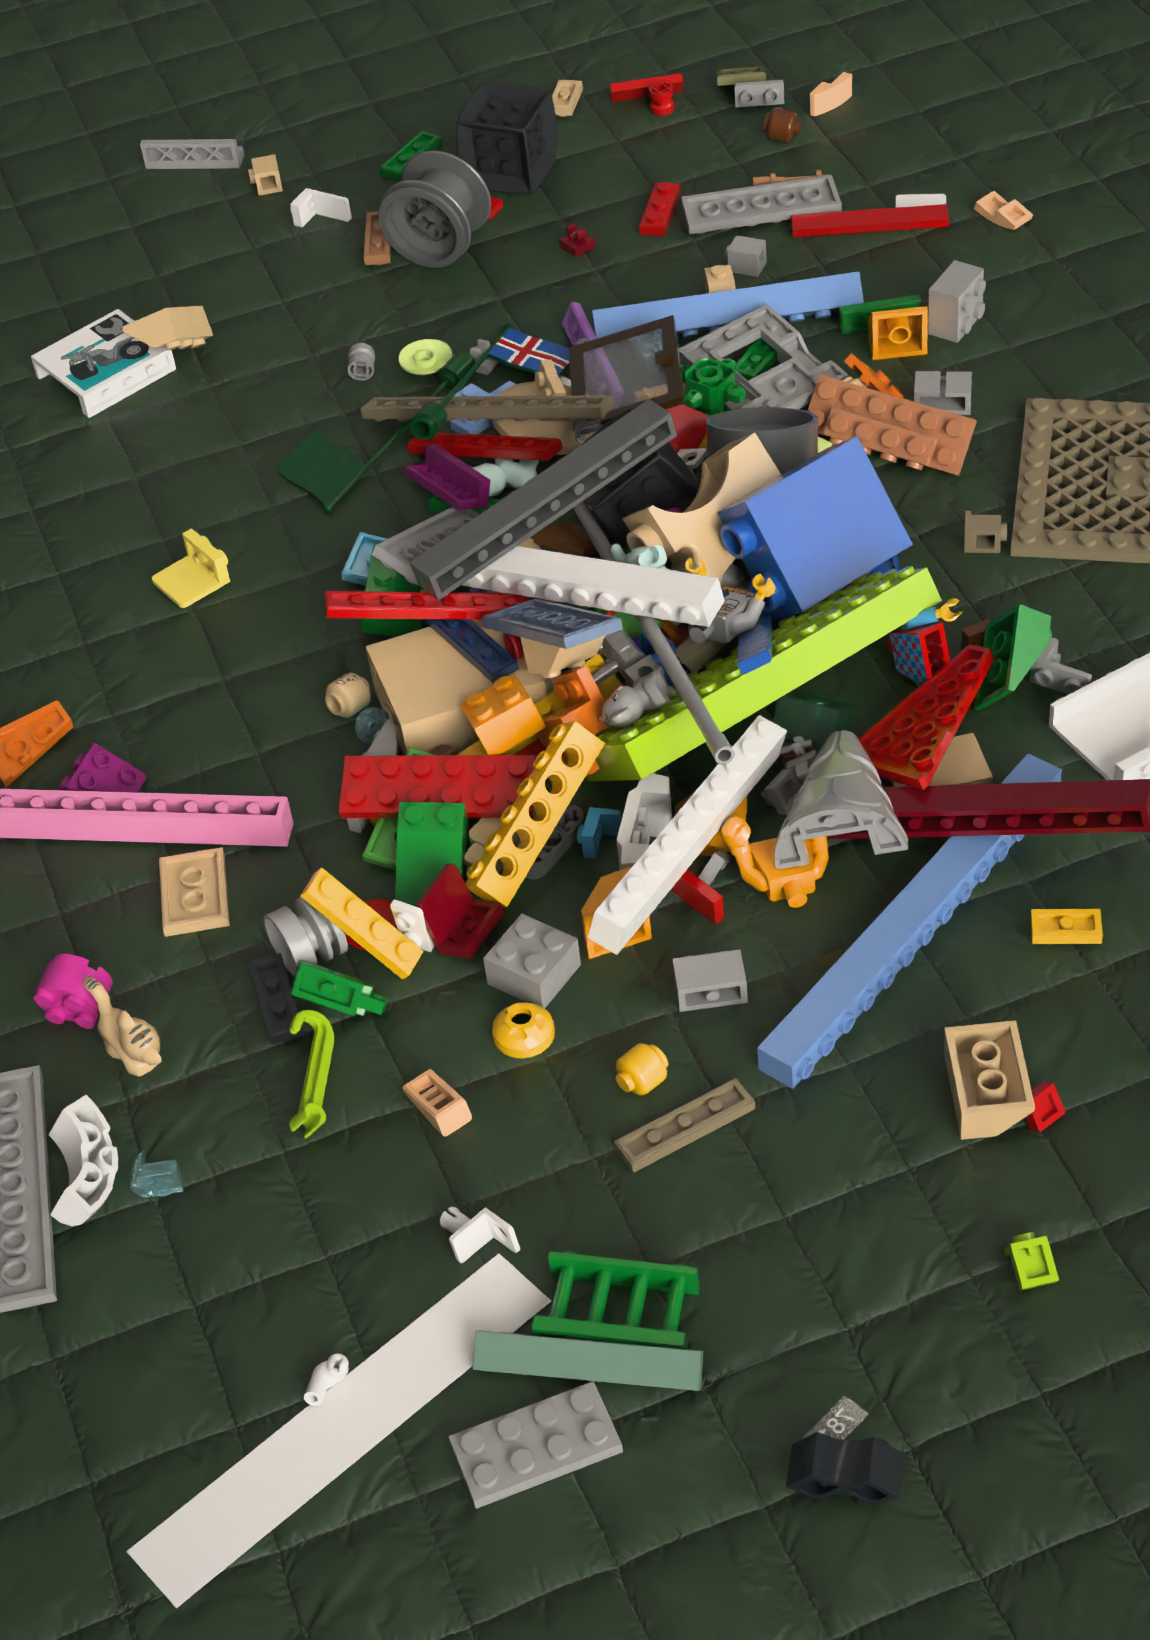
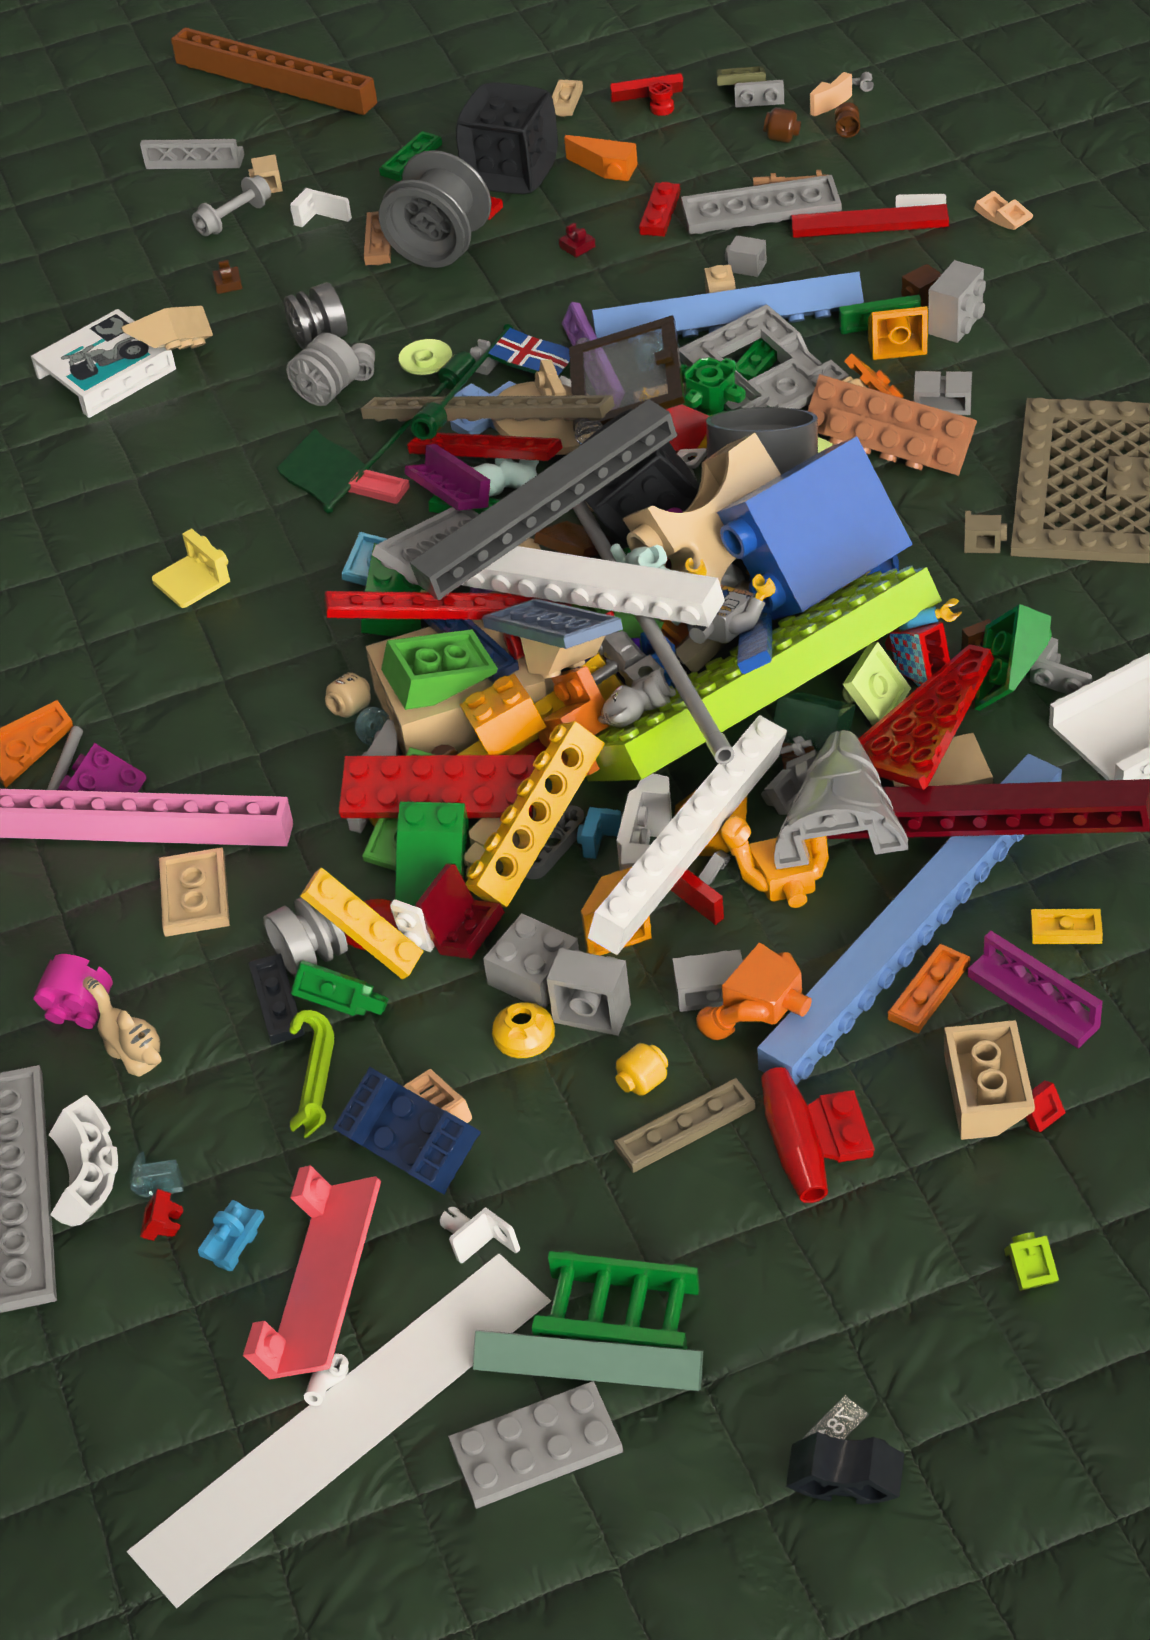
none -> light grey bar [47,726,83,790]
none -> red tile [140,1189,183,1241]
none -> dark orange brick [171,27,377,115]
none -> light grey piece [192,175,271,236]
none -> dark azure hips [198,1200,265,1271]
none -> reddish brown tile [212,260,243,294]
none -> coral bracket [243,1165,381,1380]
none -> flat silver wheel [284,282,348,349]
none -> light grey wheel [286,333,360,406]
none -> dark blue plate [333,1067,481,1195]
none -> coral tile [348,470,410,504]
none -> bright green slope [381,629,498,710]
none -> light grey brick [547,948,631,1036]
none -> orange slope [564,135,638,181]
none -> orange torso [696,942,812,1040]
none -> red plate [761,1067,875,1203]
none -> reddish brown wheel [835,102,860,138]
none -> yellowish green tile [842,642,911,726]
none -> light grey hand [852,72,874,92]
none -> orange tile [888,944,970,1034]
none -> reddish brown brick [901,264,942,307]
none -> magenta fence [968,931,1103,1049]

